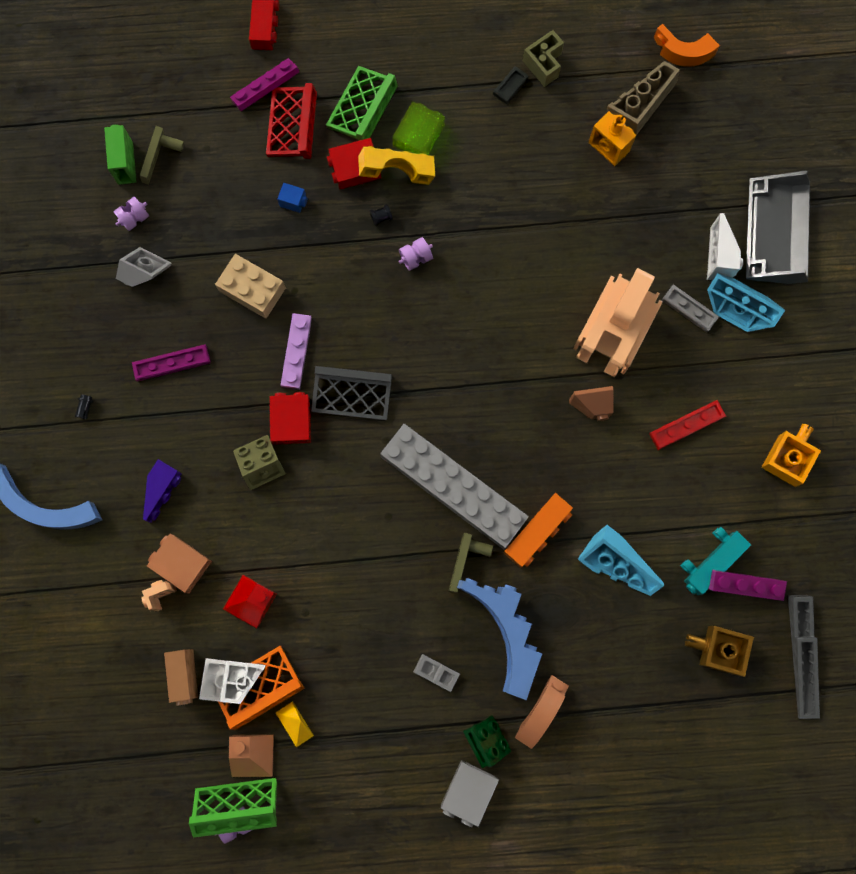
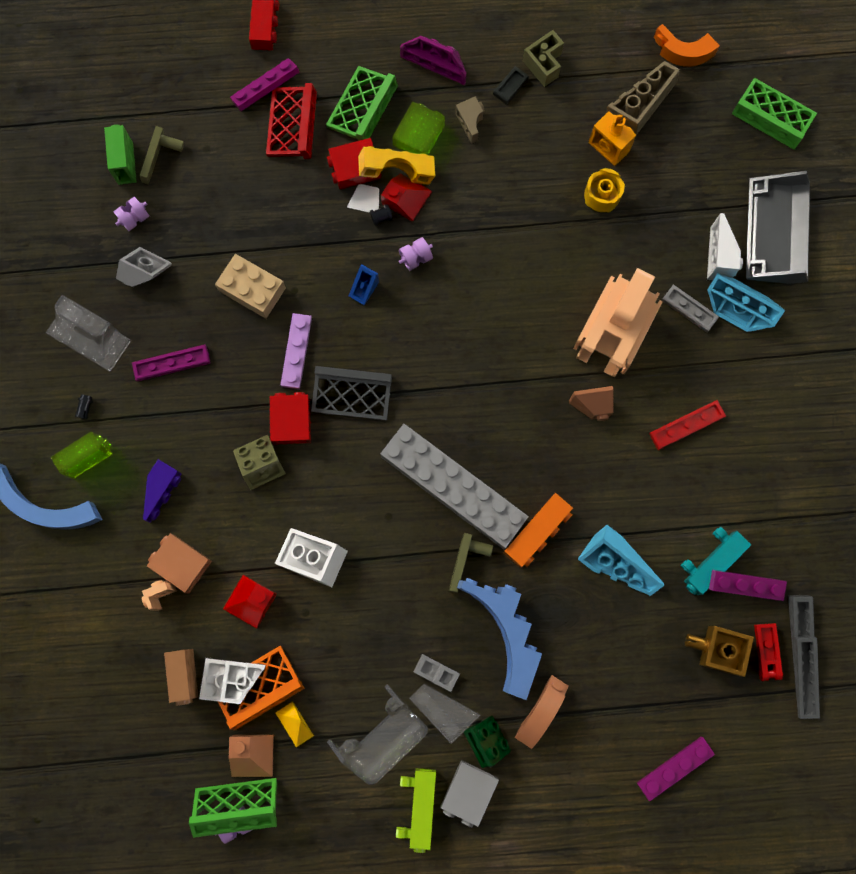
blue brick [277,183,308,213] -> none
light orange brick [761,424,821,487] -> none
none -> clear windscreen [46,295,131,372]
none -> clear neon green brick [51,431,112,479]
none -> white slope [275,528,348,587]
none -> clear windscreen [327,684,428,785]
none -> white sticker [347,184,379,212]
none -> blue slope [349,265,379,305]
none -> red slope [381,173,432,221]
none -> lime brick [396,768,436,853]
none -> magenta wedge [400,36,466,85]
none -> clear wedge [409,683,480,744]
none -> dark tan arch [455,96,485,144]
none -> yellow brick [584,168,625,212]
none -> magenta plate [637,737,715,801]
none -> bright green fence [732,78,817,150]
none -> red plate [754,623,783,681]

